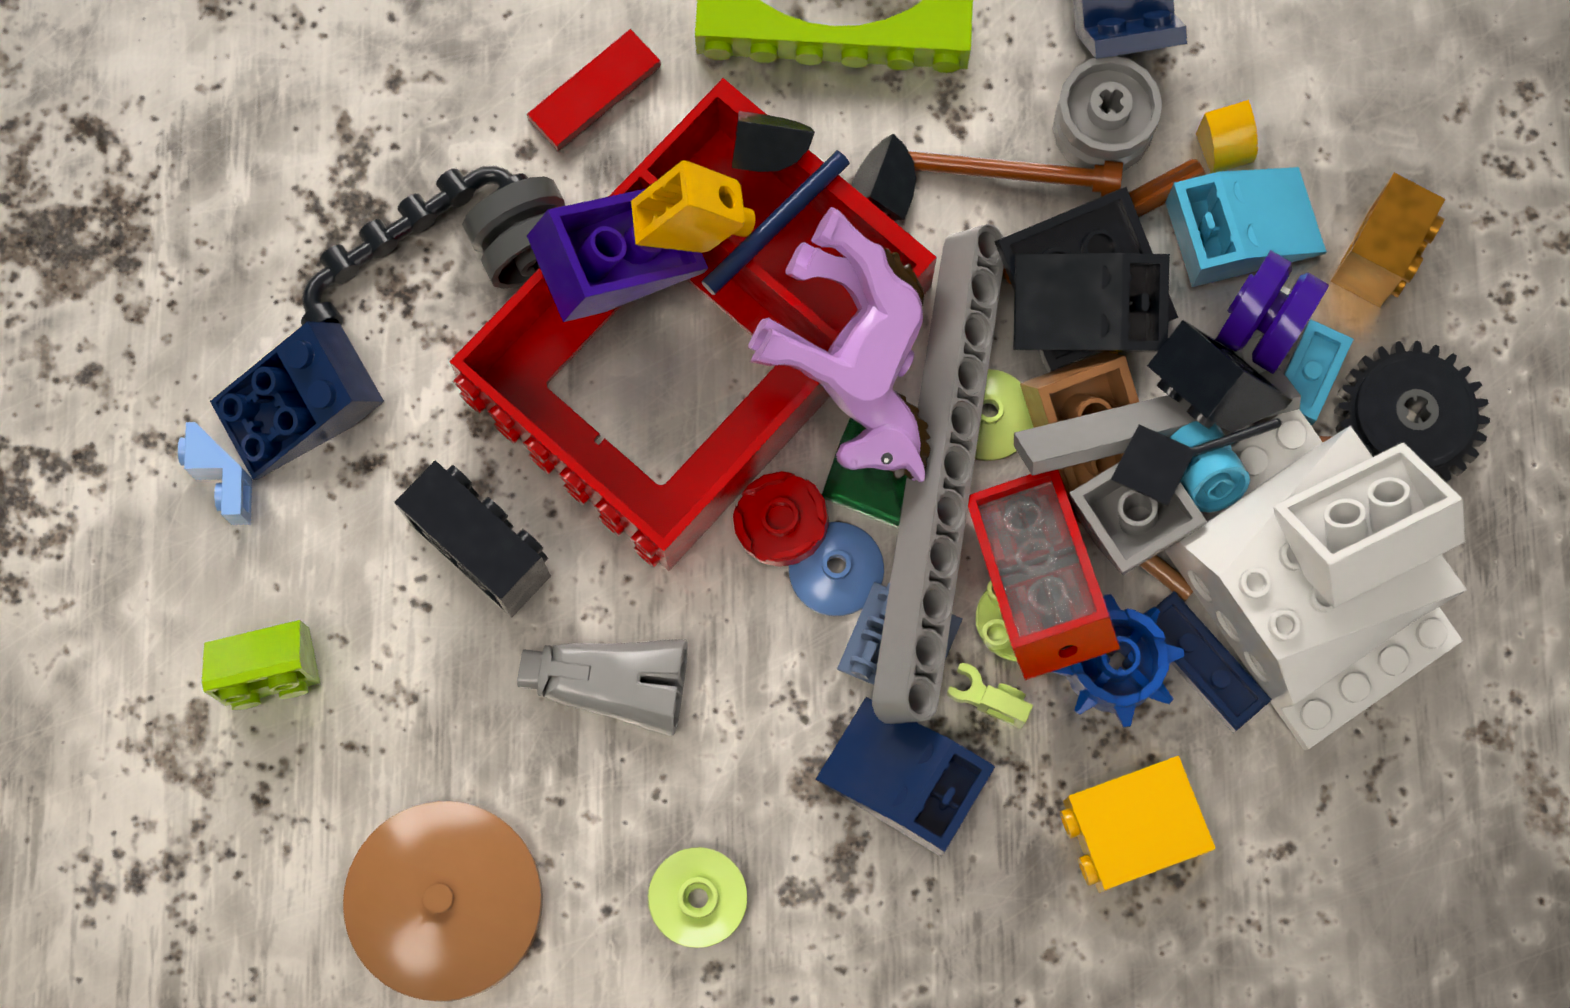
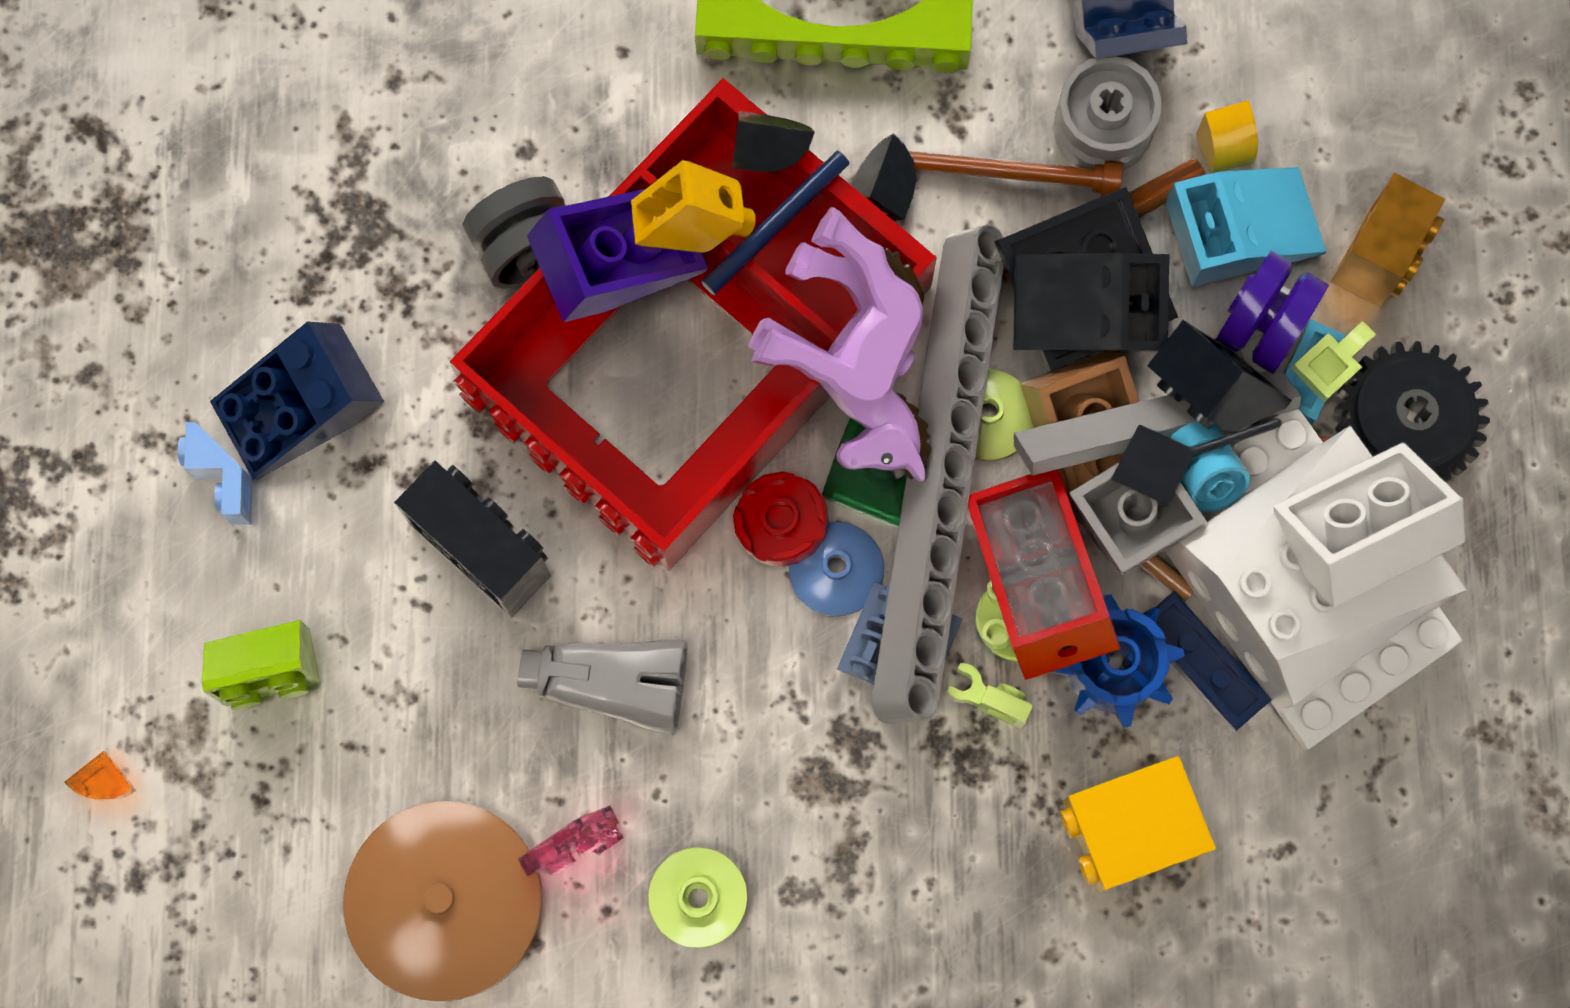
black bar [301,166,528,325] -> none
red tile [527,29,661,151] -> none
dark blue slope [815,697,996,857] -> none
none -> clear orange tile [64,751,137,801]
none -> clear pink hinge [518,806,624,876]
none -> yellowish green plate [1291,321,1376,402]

